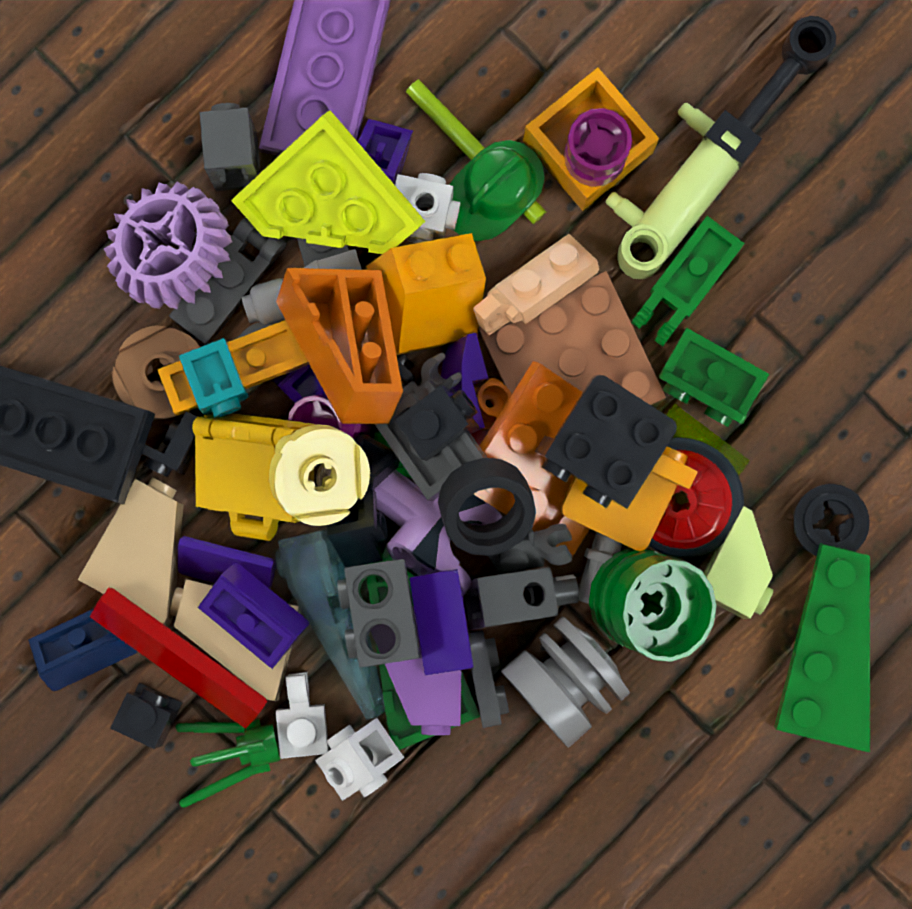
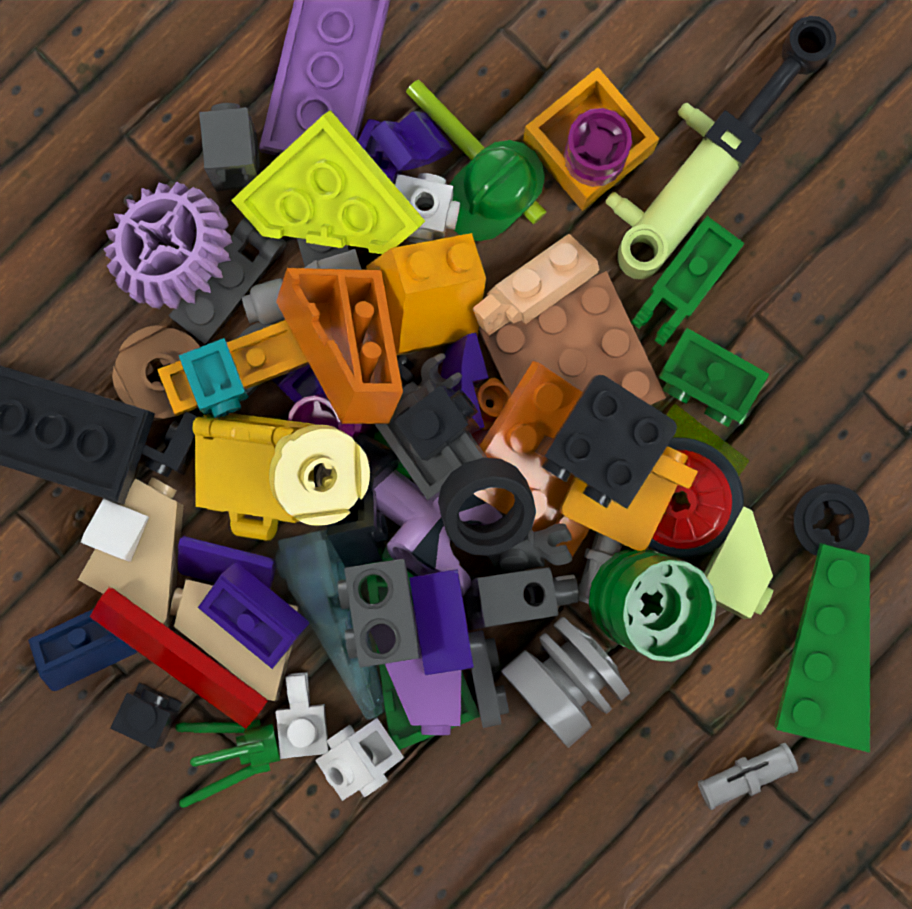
none -> white slope [81,499,149,562]
none -> dark purple slope [370,111,454,171]
none -> light grey pin [698,743,798,810]

